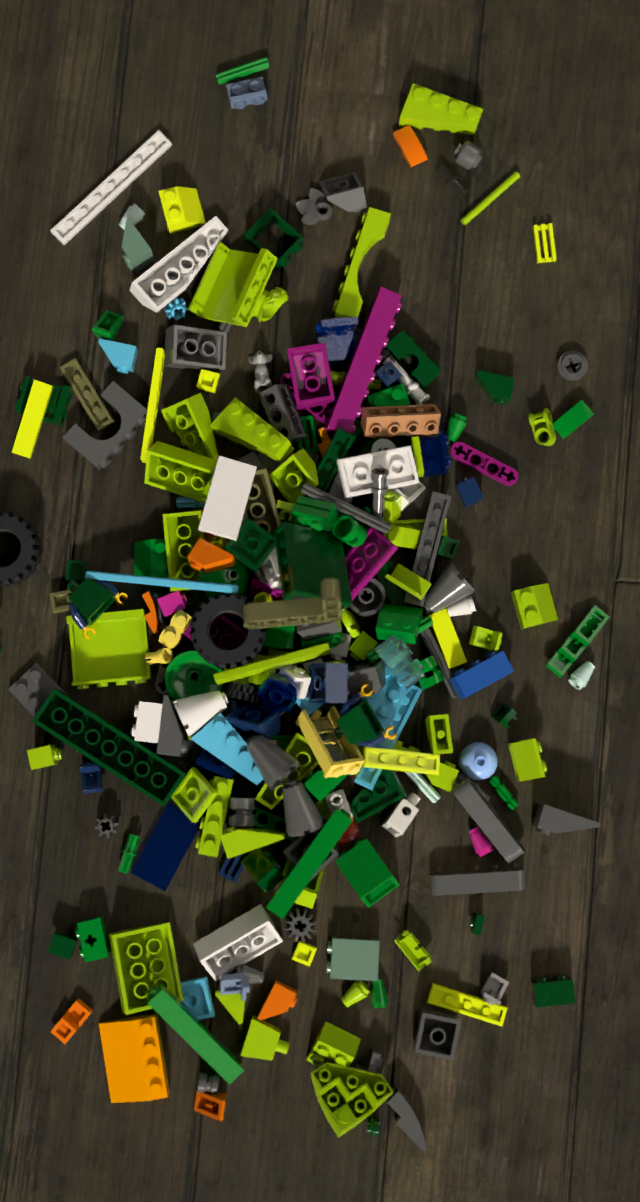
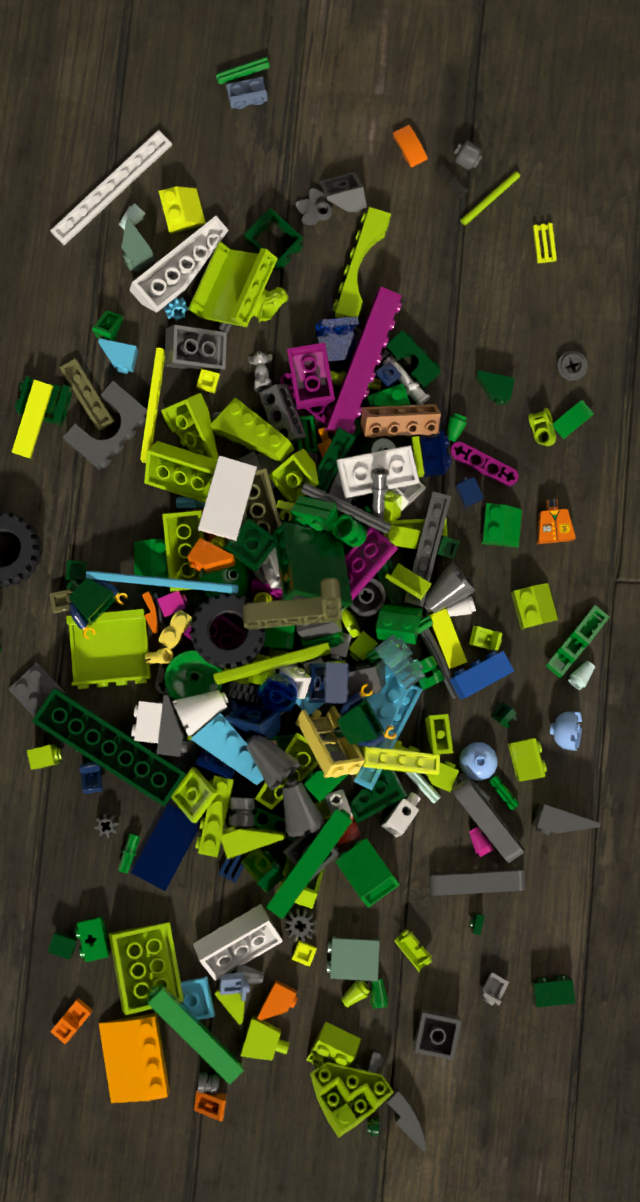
lime wedge [399,83,483,135] -> none
neon yellow tile [427,983,508,1026] -> none
none -> green slope [481,503,522,548]
none -> orange torso [536,499,576,544]
none -> light blue cylinder [550,711,582,751]

